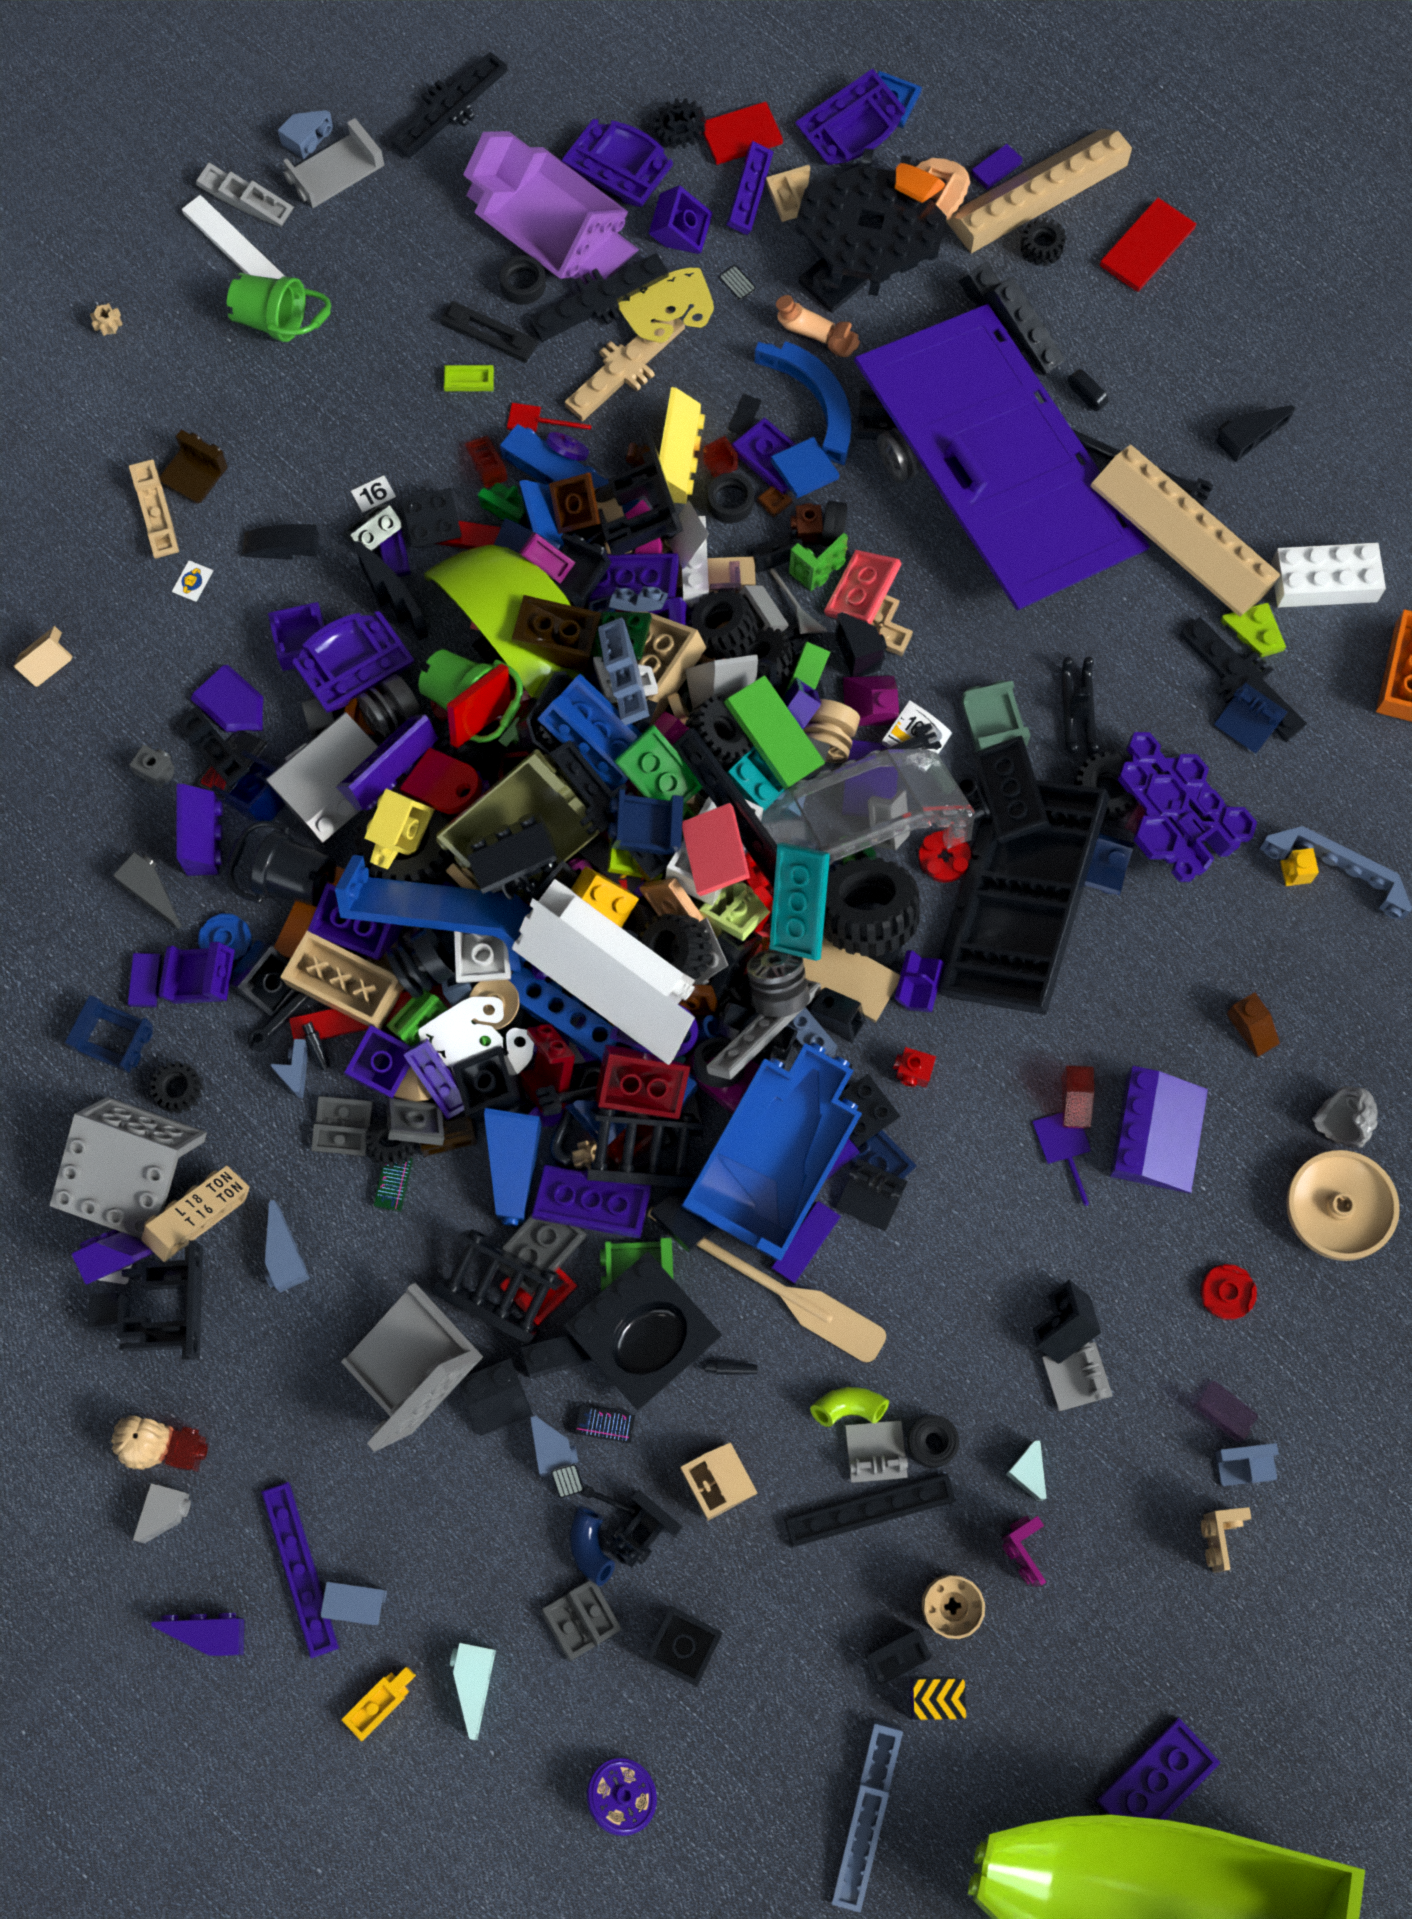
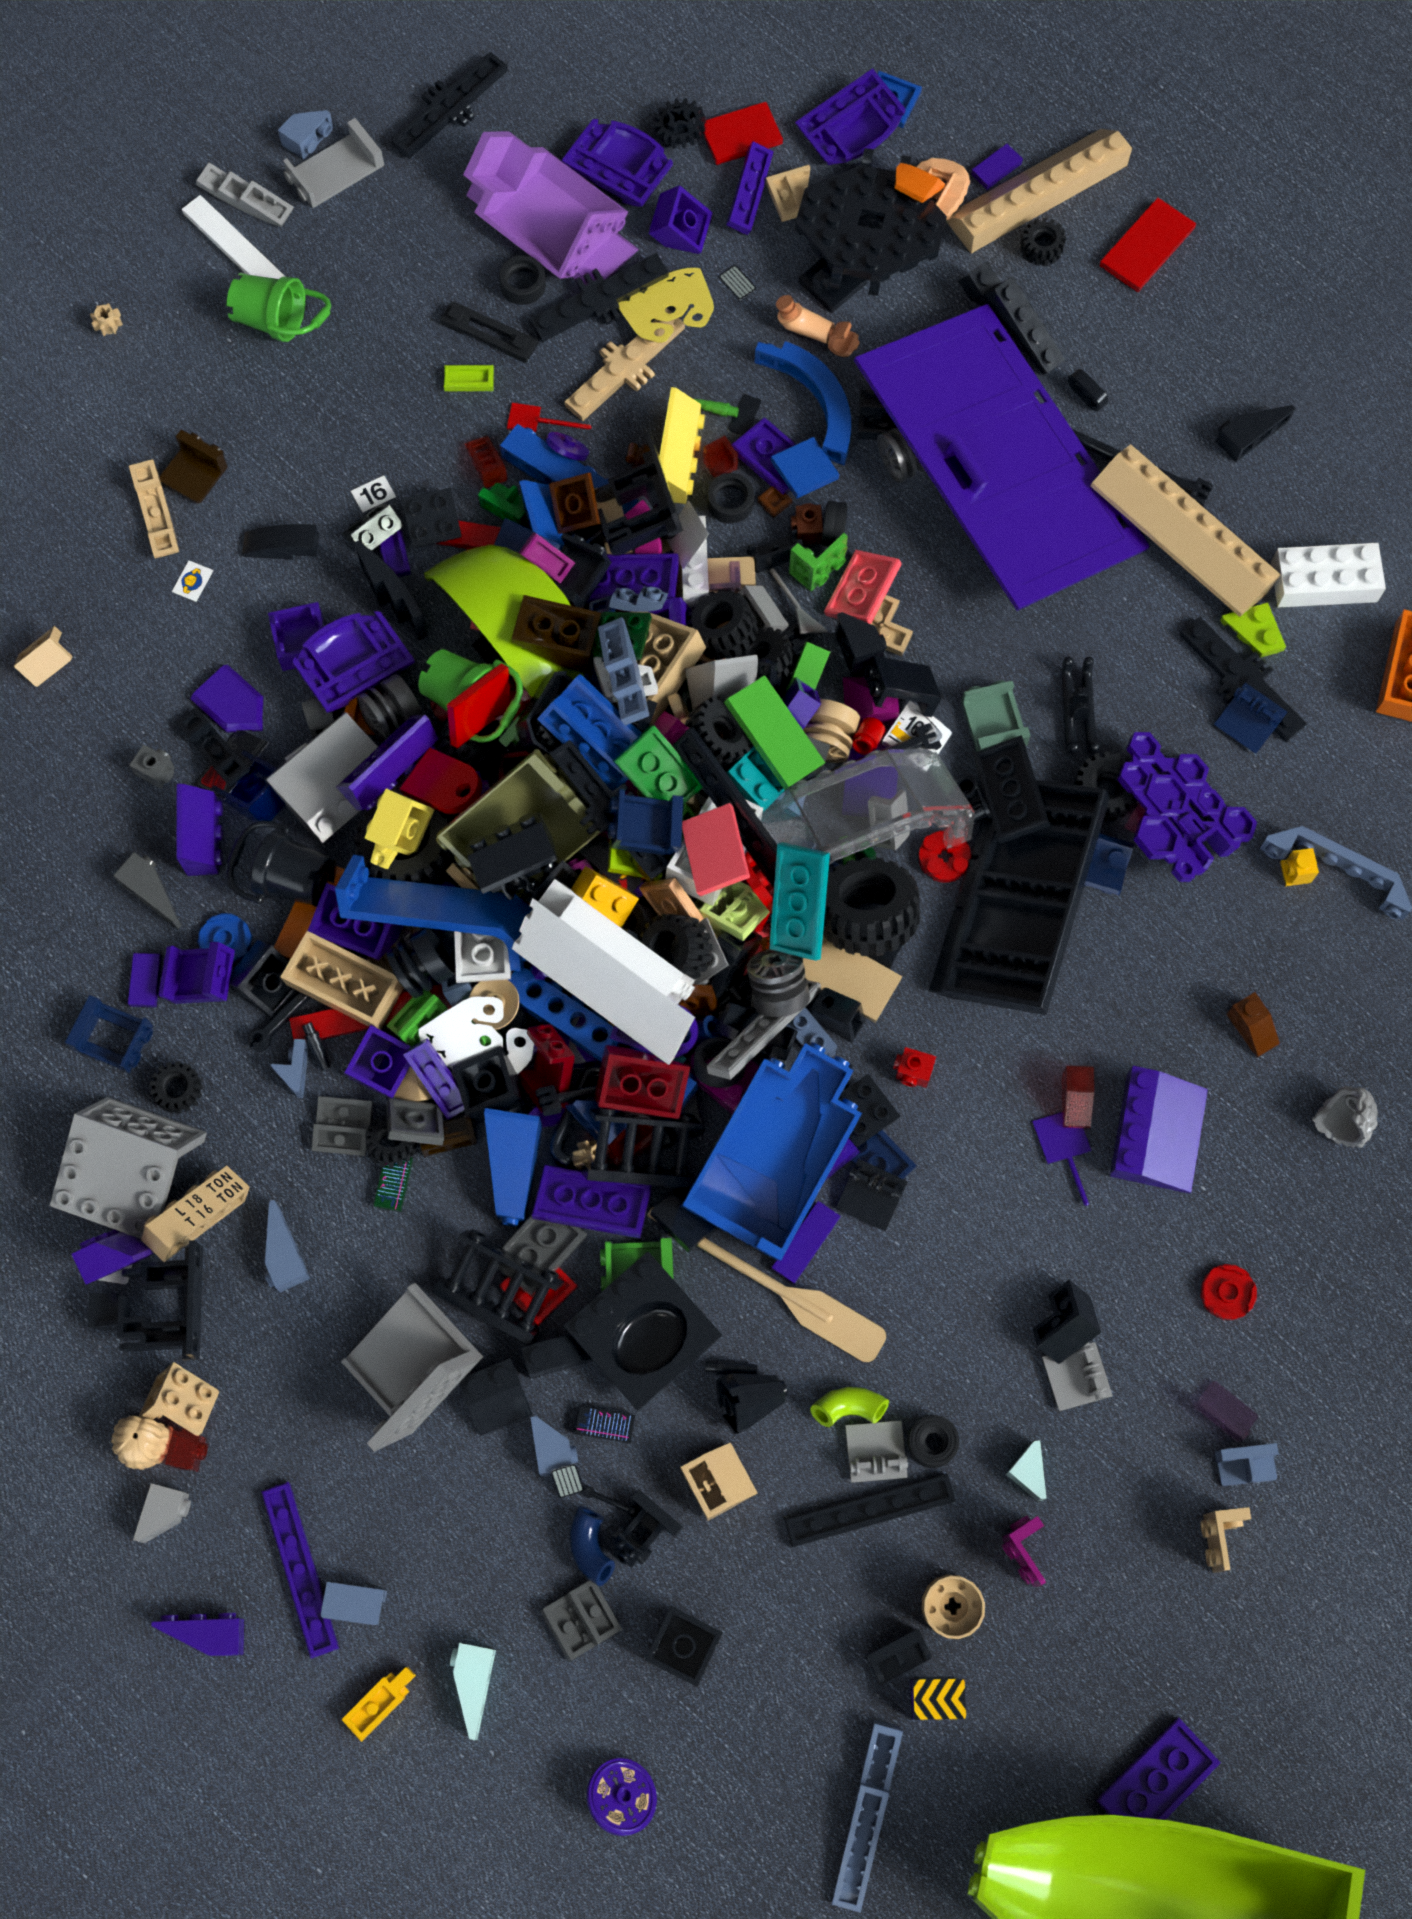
dark purple panel [895,950,944,1012] -> none
tan dish [1286,1150,1399,1261] -> none
none -> tan bracket [138,1362,219,1436]
none -> bright green animal [694,399,739,417]
none -> black cone [716,1373,788,1435]
none -> red brick [852,717,885,755]
none -> black panel [864,656,942,718]

